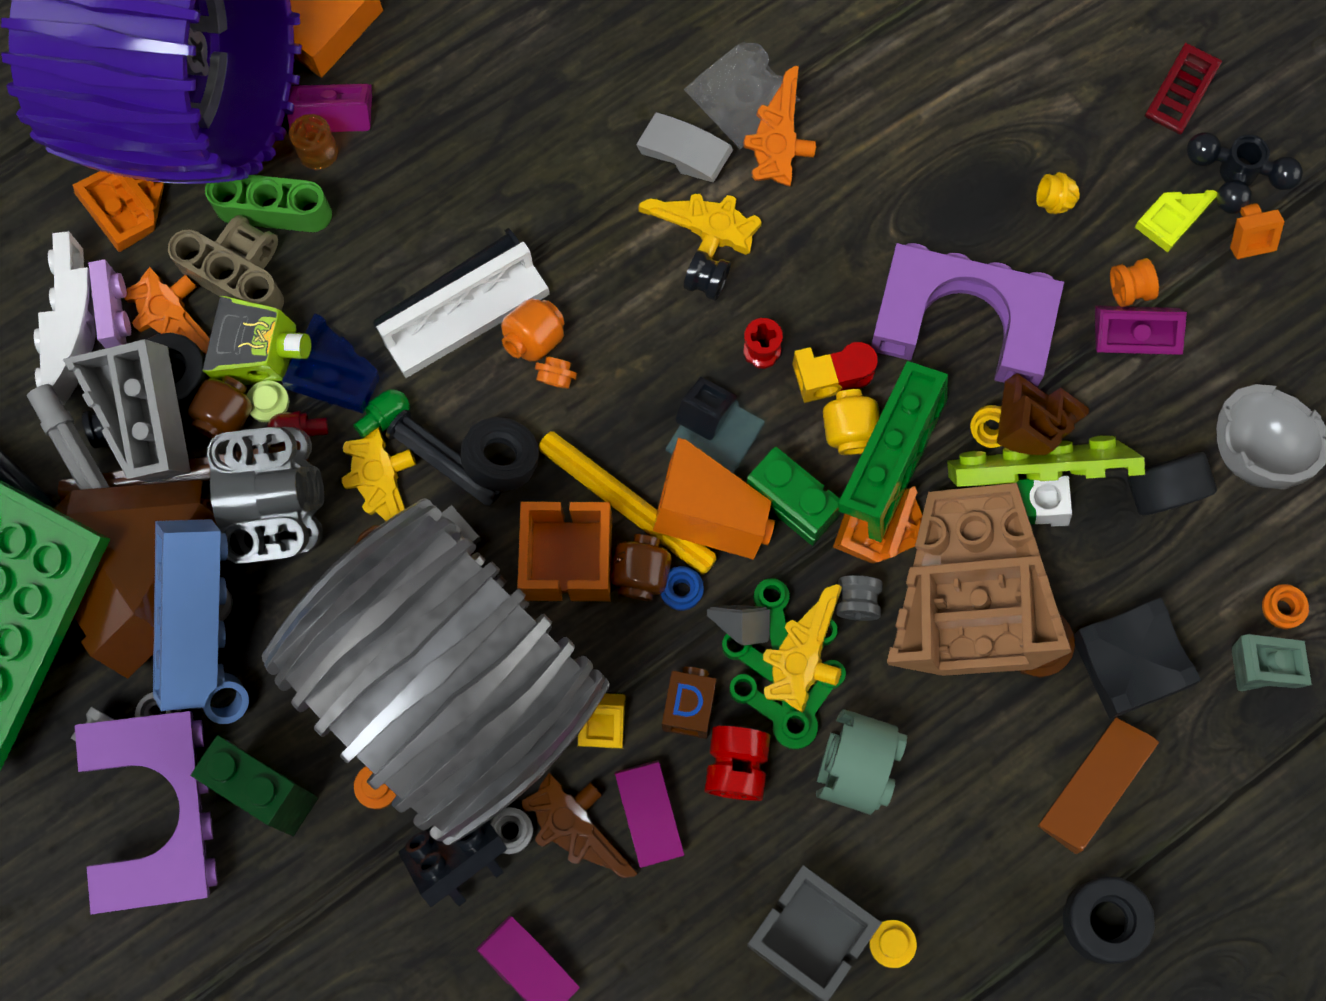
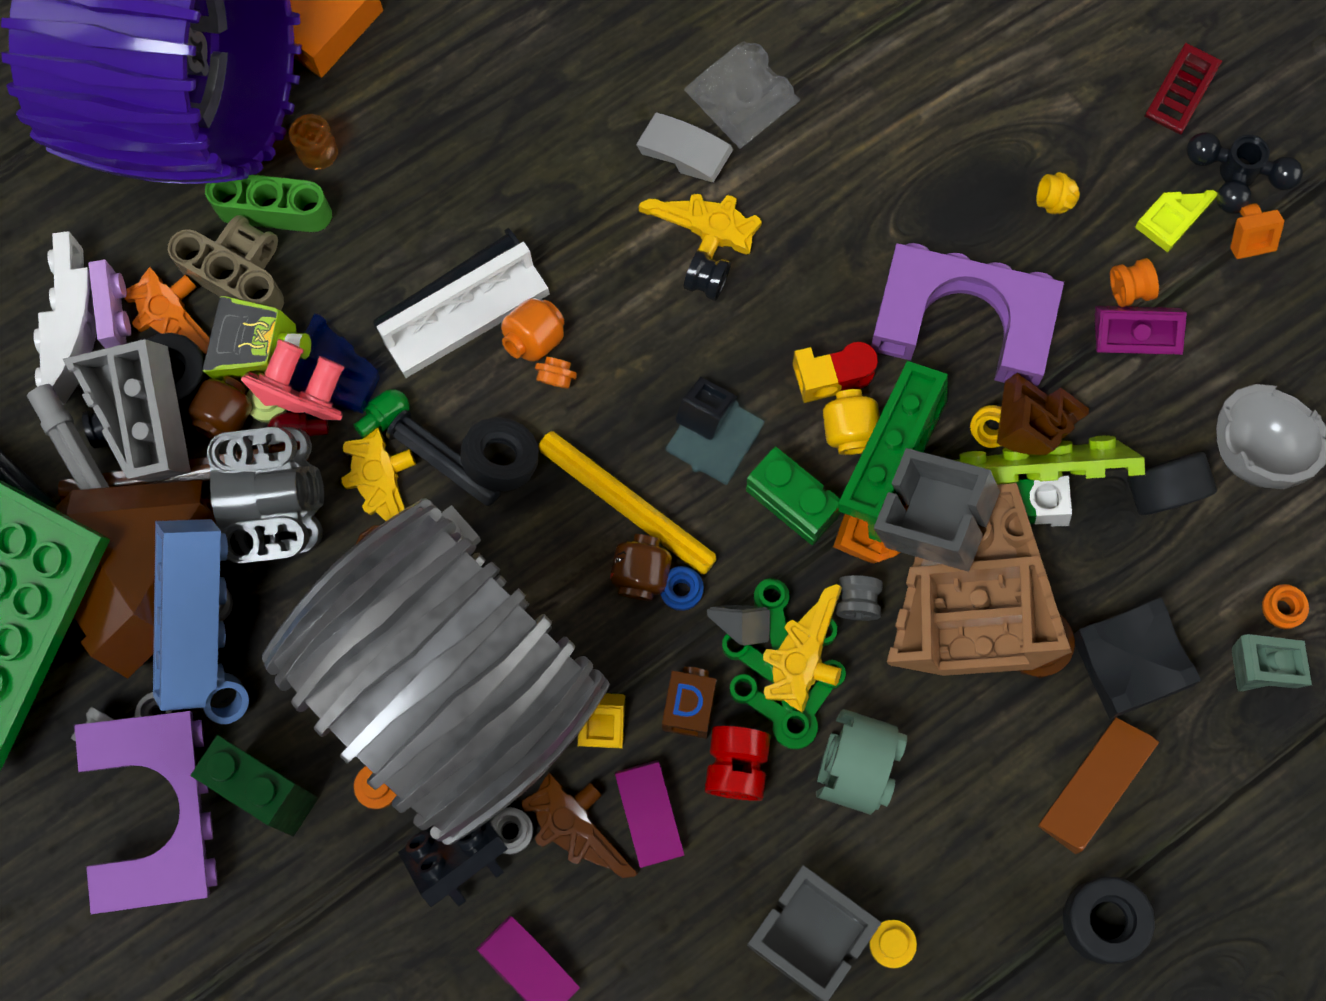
orange slope [73,171,164,252] -> none
magenta slope [287,84,372,133] -> none
orange piece [517,502,612,602] -> none
orange slope [653,438,775,560] -> none
orange piece [743,66,816,187] -> none
red bush [744,318,783,369] -> none
none -> coral connector [241,339,345,420]
none -> dark grey piece [874,448,1000,572]

